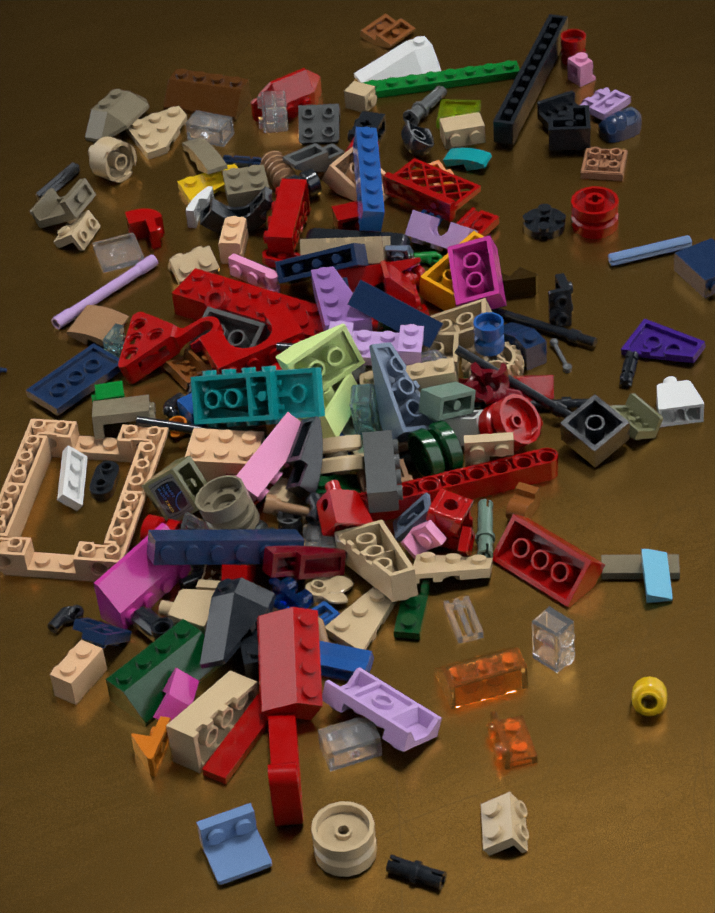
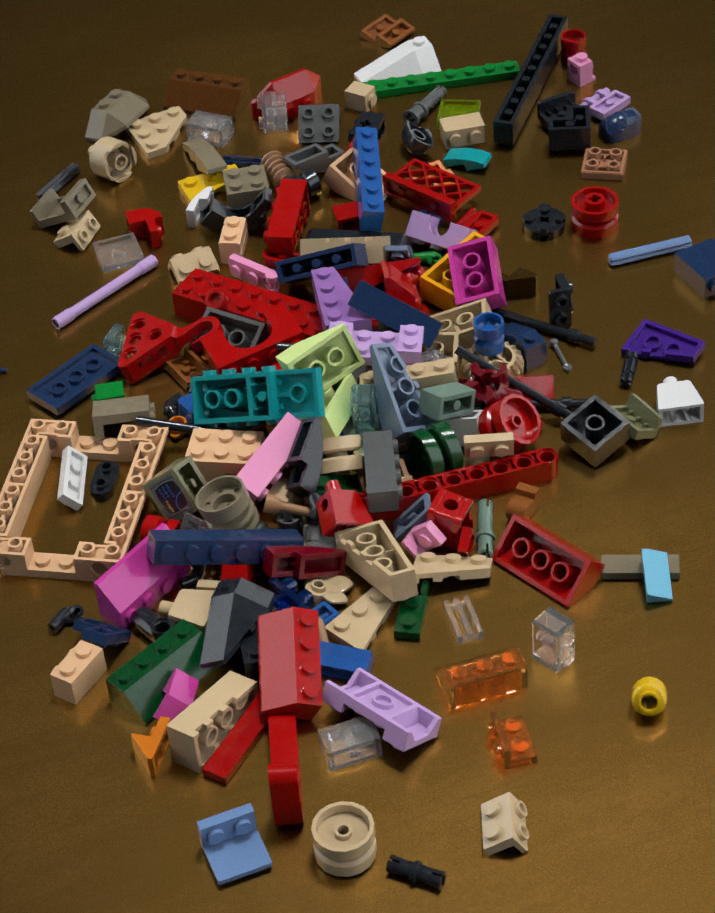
medium nougat slope [66,305,129,349] -> none

